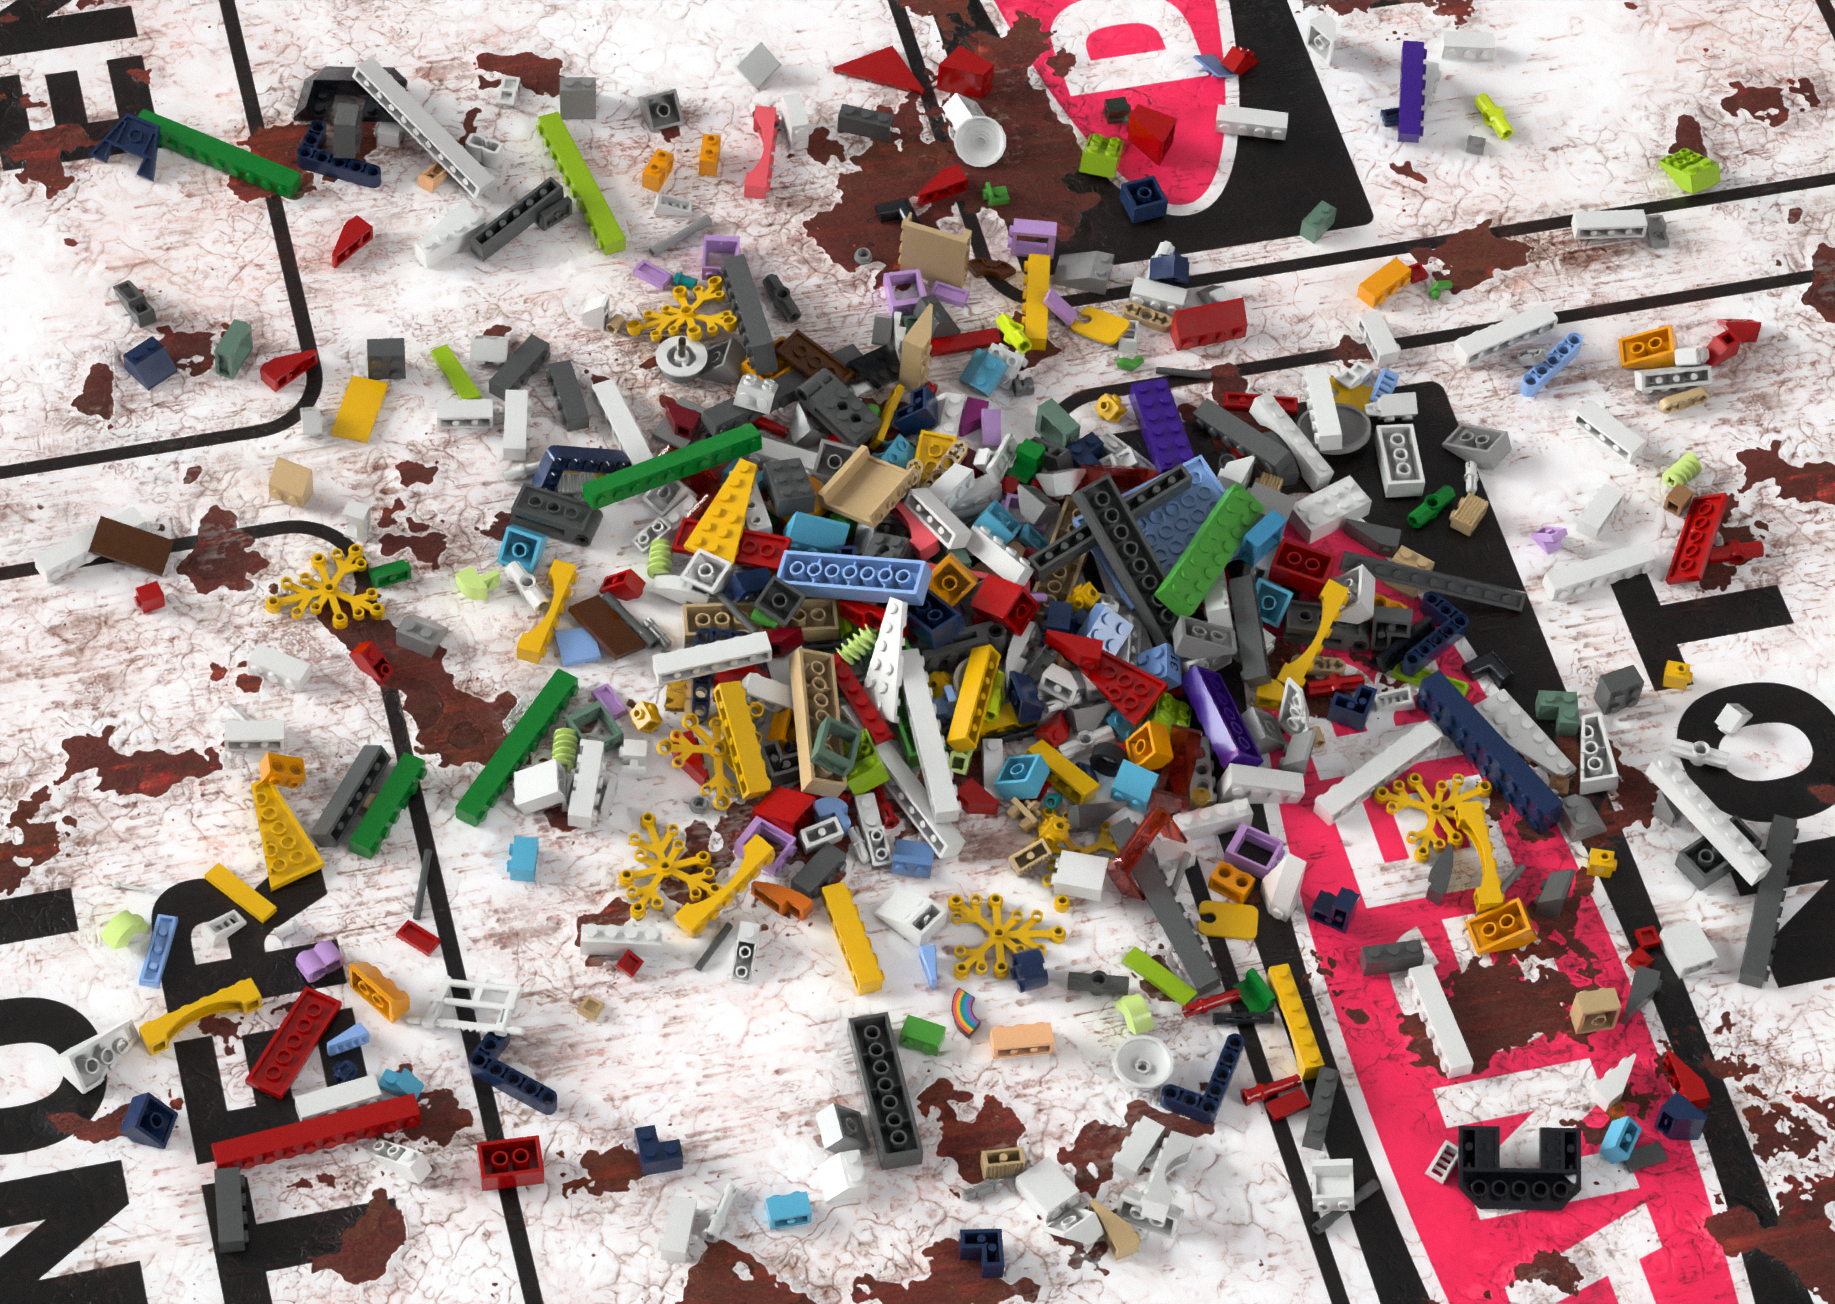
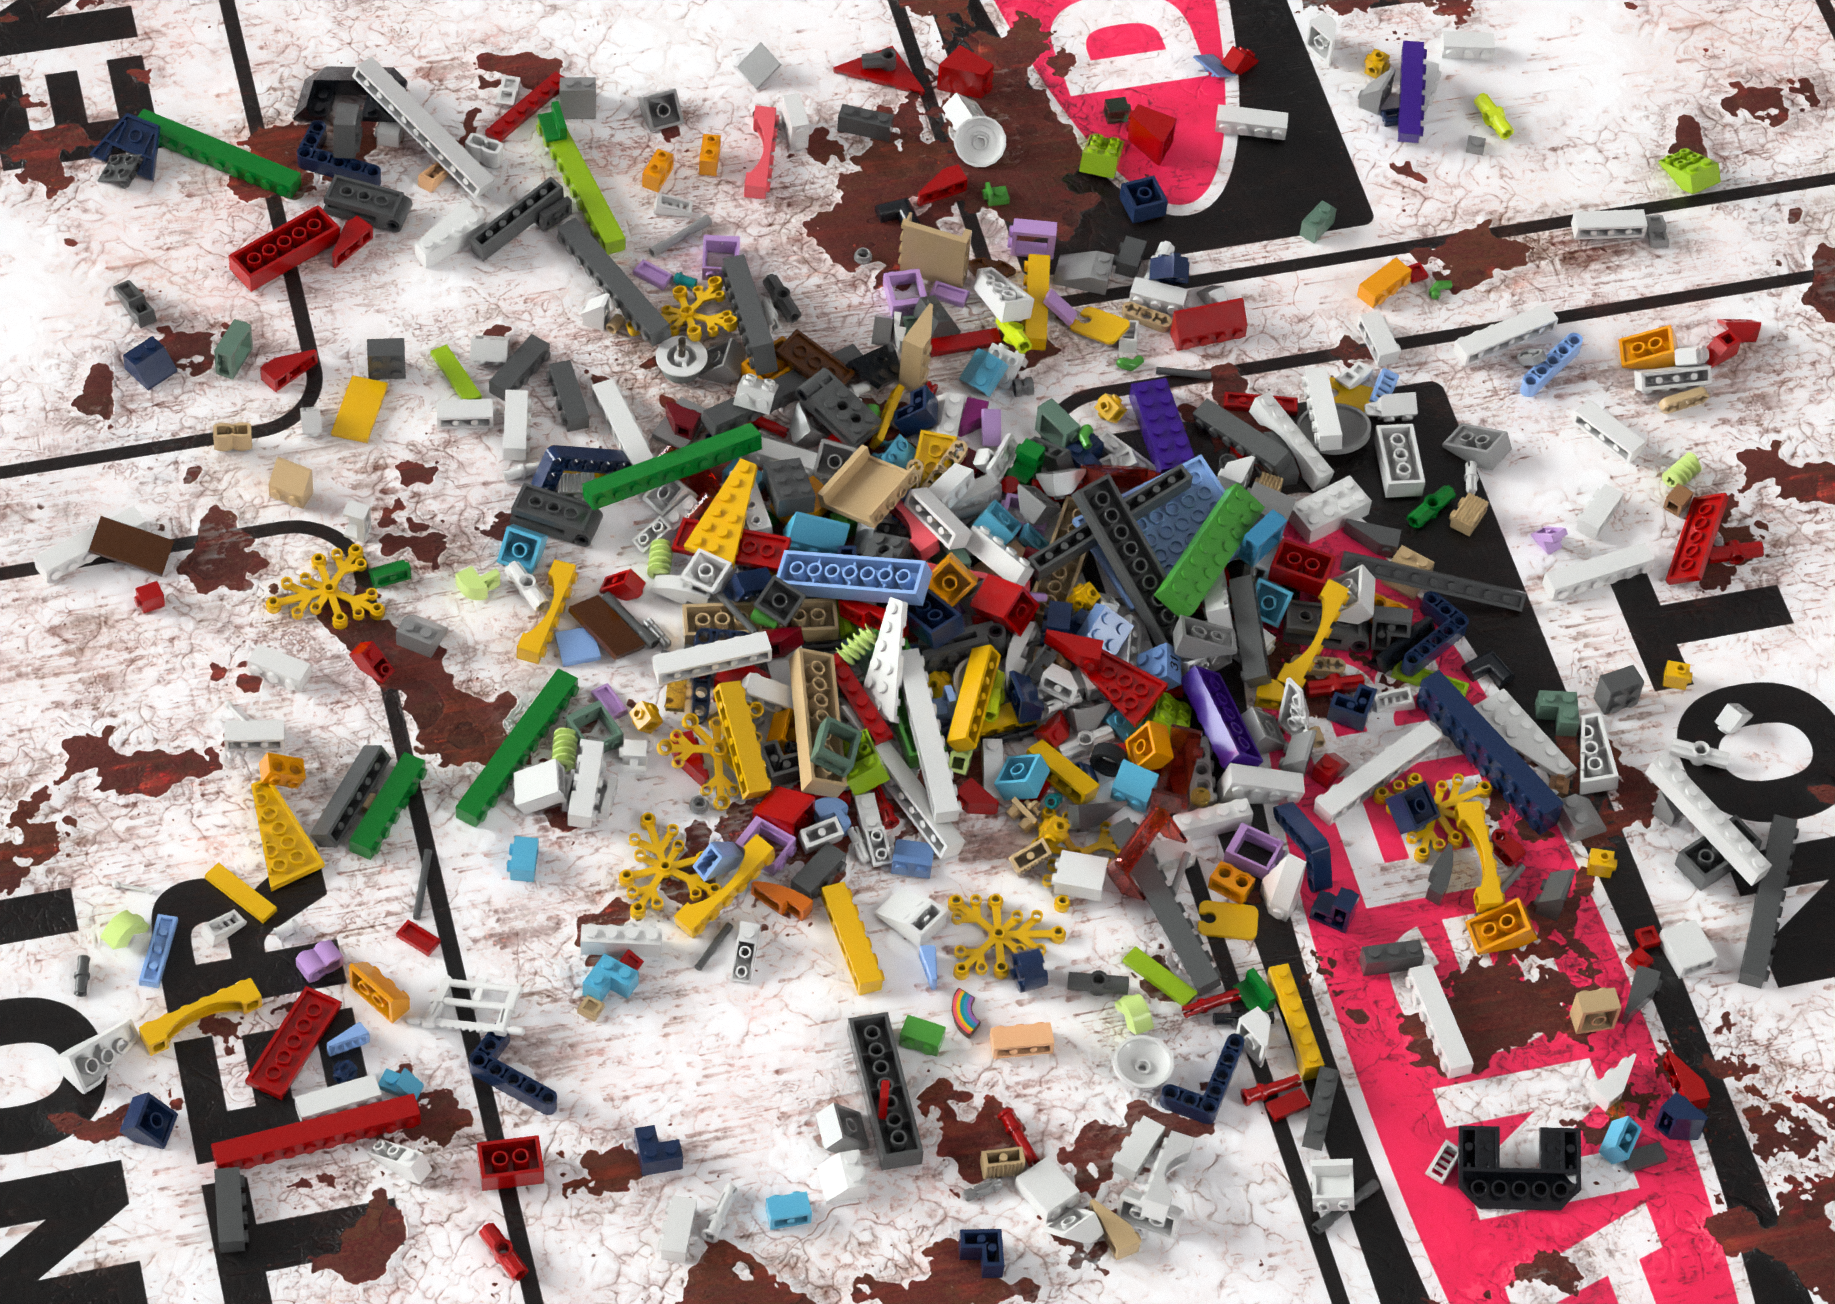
none -> dark grey pin [74,955,91,997]
none -> dark grey hinge [97,154,142,189]
none -> tan brick [213,422,252,451]
none -> red brick [228,205,340,292]
none -> dark grey hinge [323,174,412,233]
none -> red piece [478,1223,528,1281]
none -> red plate [485,71,564,142]
none -> green panel [538,101,567,142]
none -> dark grey brick [557,217,671,347]
none -> medium azure brick [582,953,639,1002]
none -> light blue slope [692,841,744,881]
none -> white pin [761,297,780,332]
none -> dark grey piece [862,48,896,71]
none -> red tile [878,1080,890,1119]
none -> white wedge [974,267,1034,323]
none -> red pin [997,1108,1040,1167]
none -> bright green arm [1077,424,1093,449]
none -> dark grey brick [1113,236,1147,279]
none -> white slope [1236,1007,1271,1067]
none -> dark blue beam [1273,802,1333,893]
none -> red slope [1311,753,1350,789]
none -> light grey slope [1358,68,1396,115]
none -> yellow brick [1364,49,1391,79]
none -> dark blue slope [1385,781,1441,835]
none -> red piece [1489,829,1526,867]

